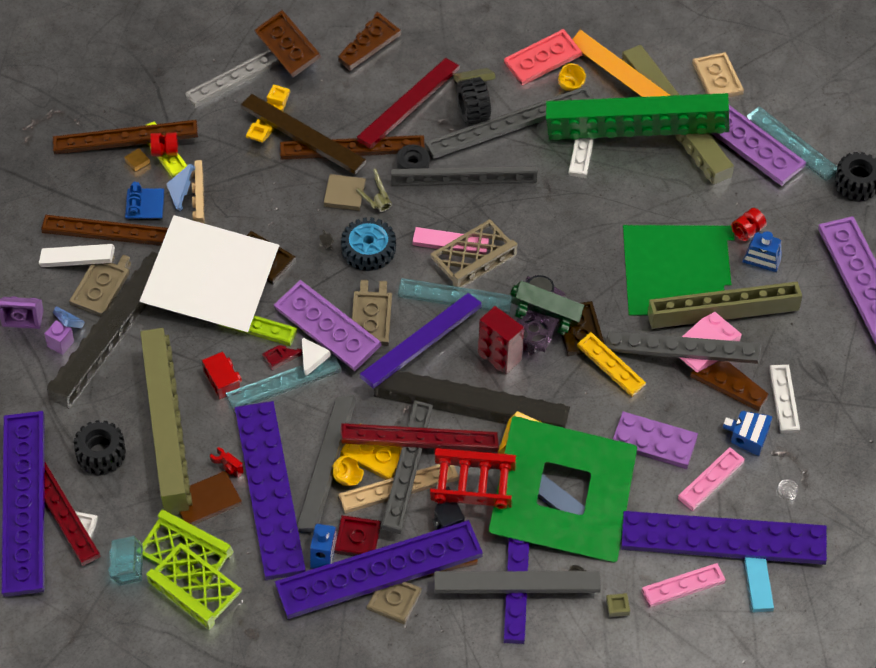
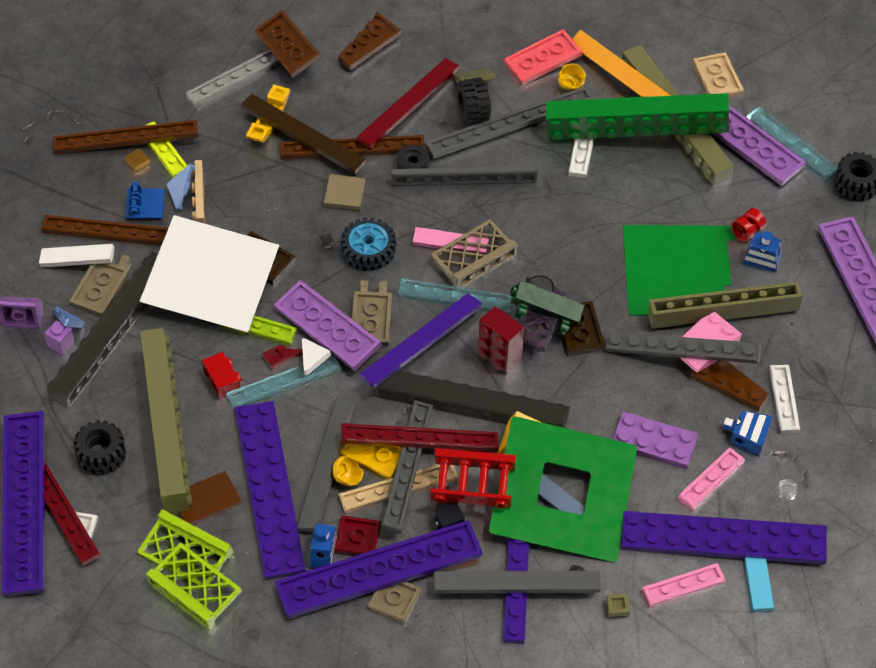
clear light blue brick [109,536,143,586] -> none
red wheel [151,132,178,157] -> none
red plate [210,447,244,478] -> none
olive plant [357,168,392,212] -> none
yellow tile [577,332,646,397] -> none

